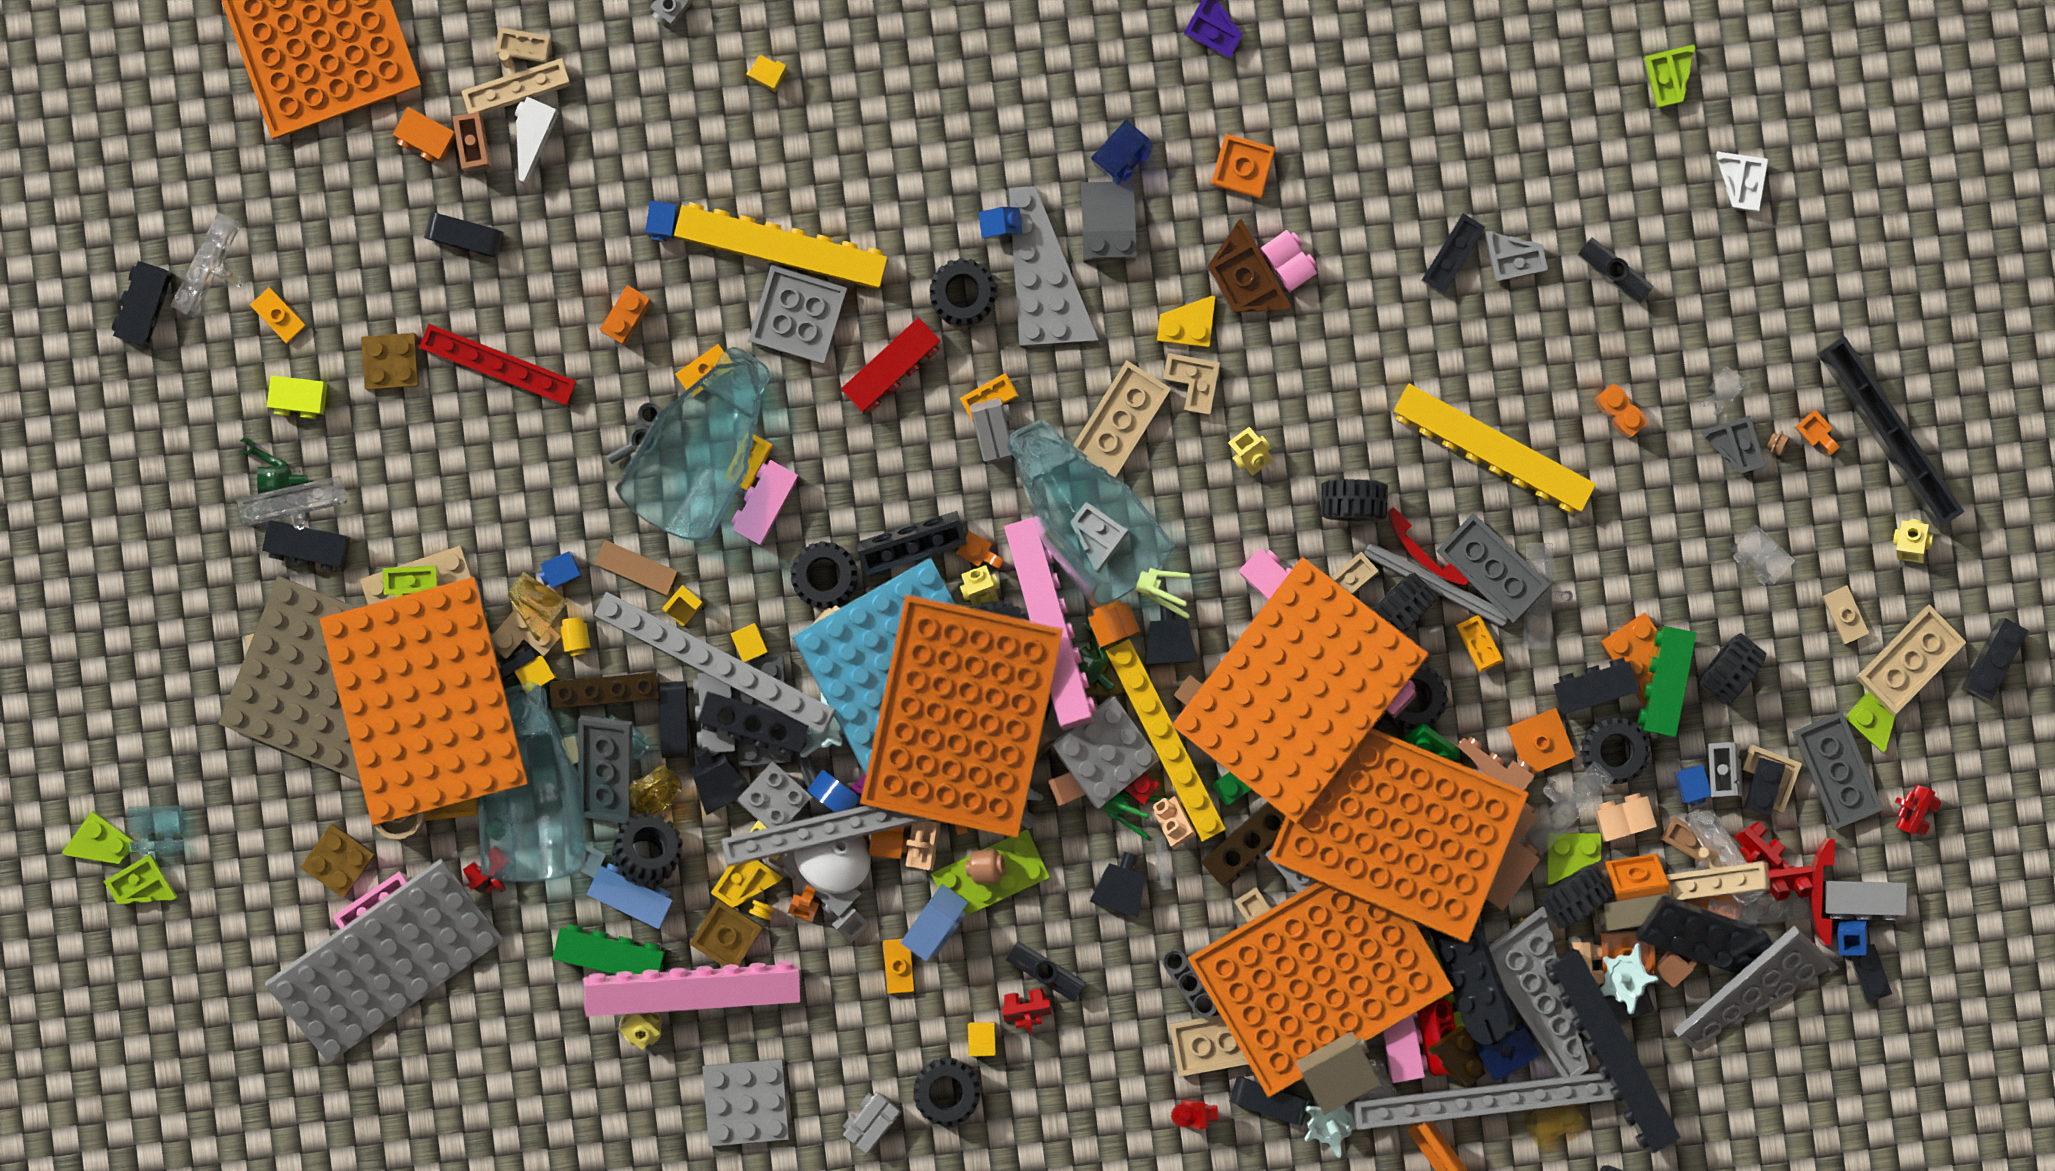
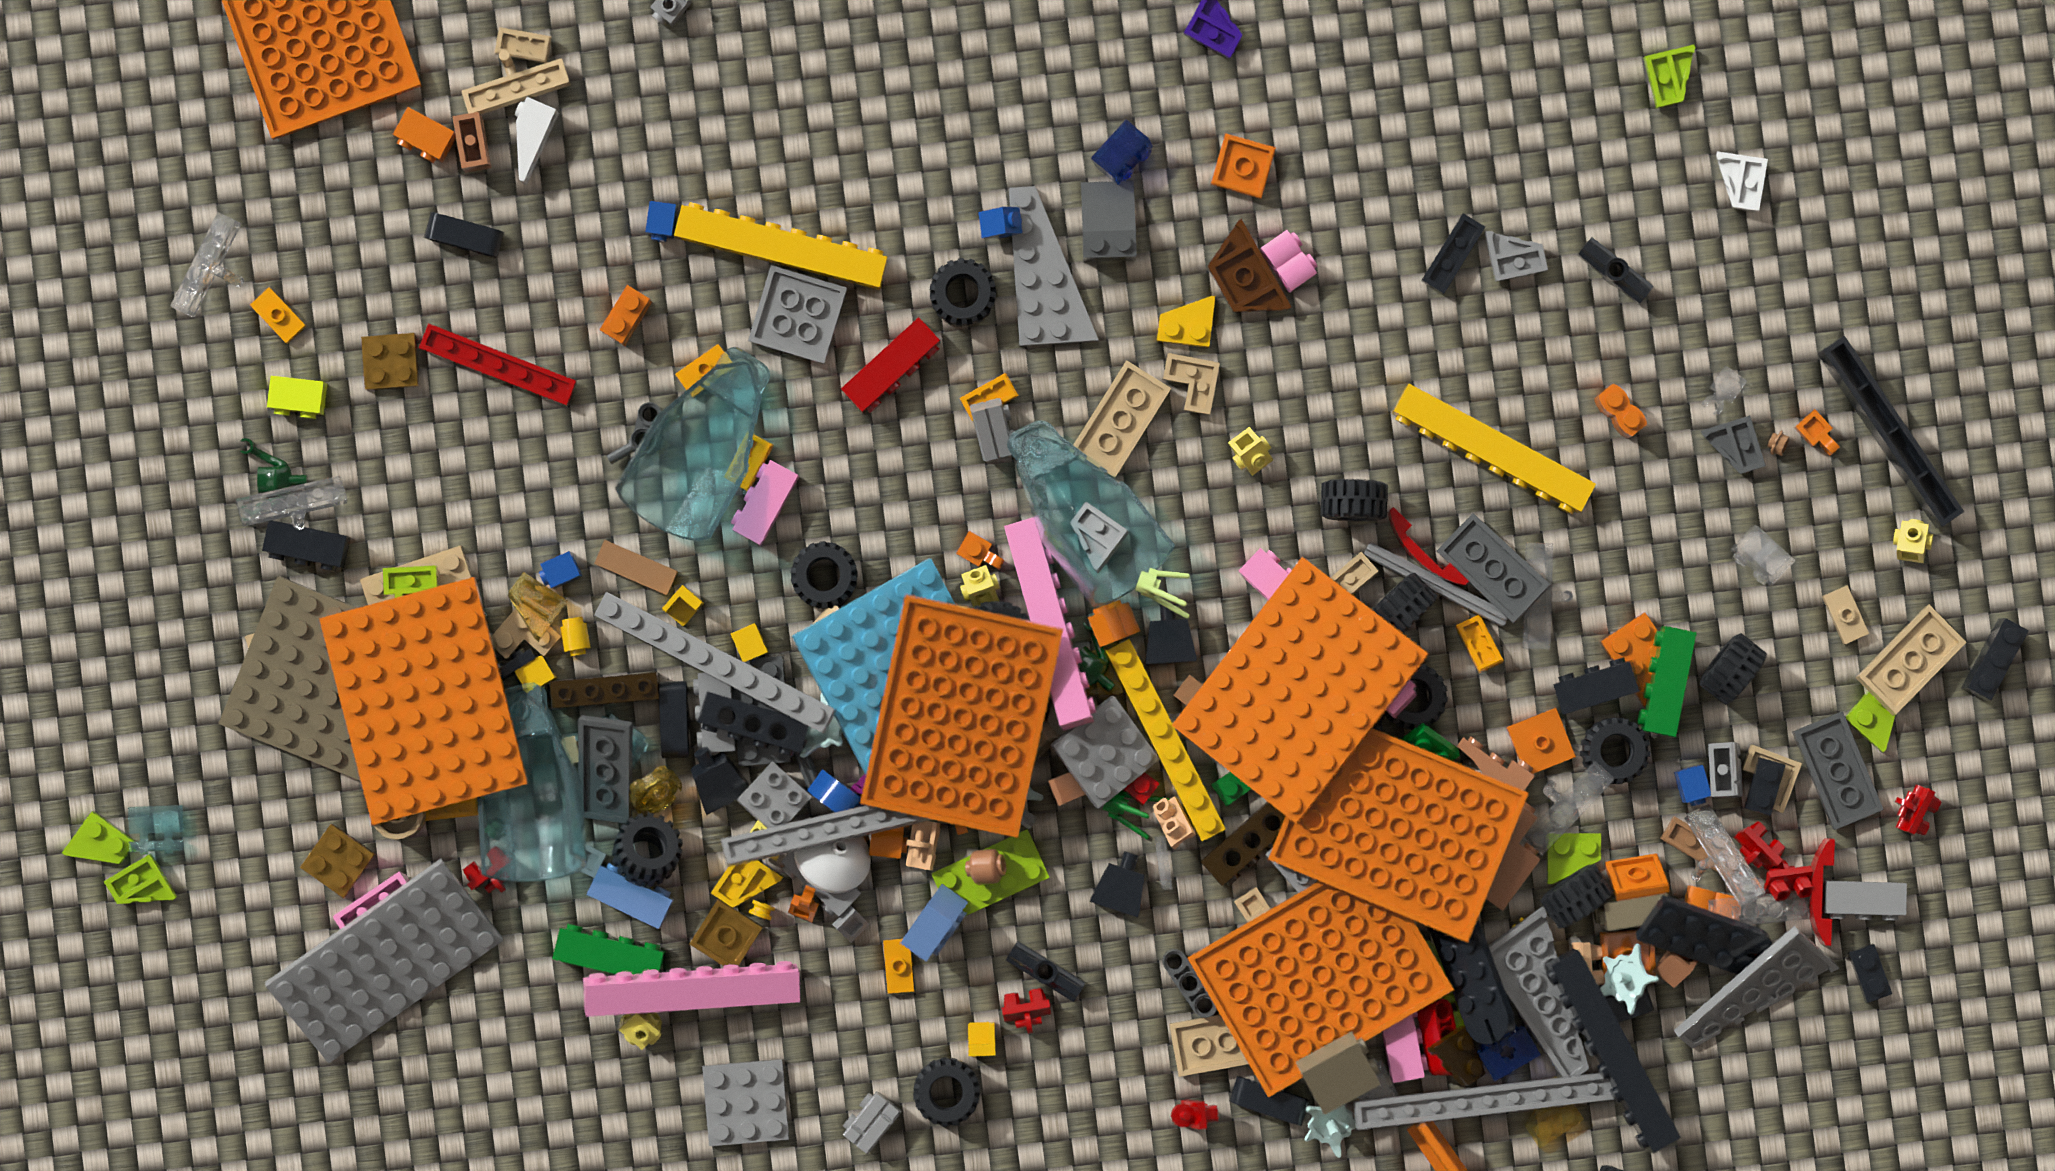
black brick [112,261,173,348] -> none
yellow panel [746,55,788,93] -> none
black brick [856,511,967,576] -> none
light nougat brick [1594,793,1657,842] -> none
tan plate [1665,847,1770,901] -> none
blue brick [1838,920,1868,955] -> none

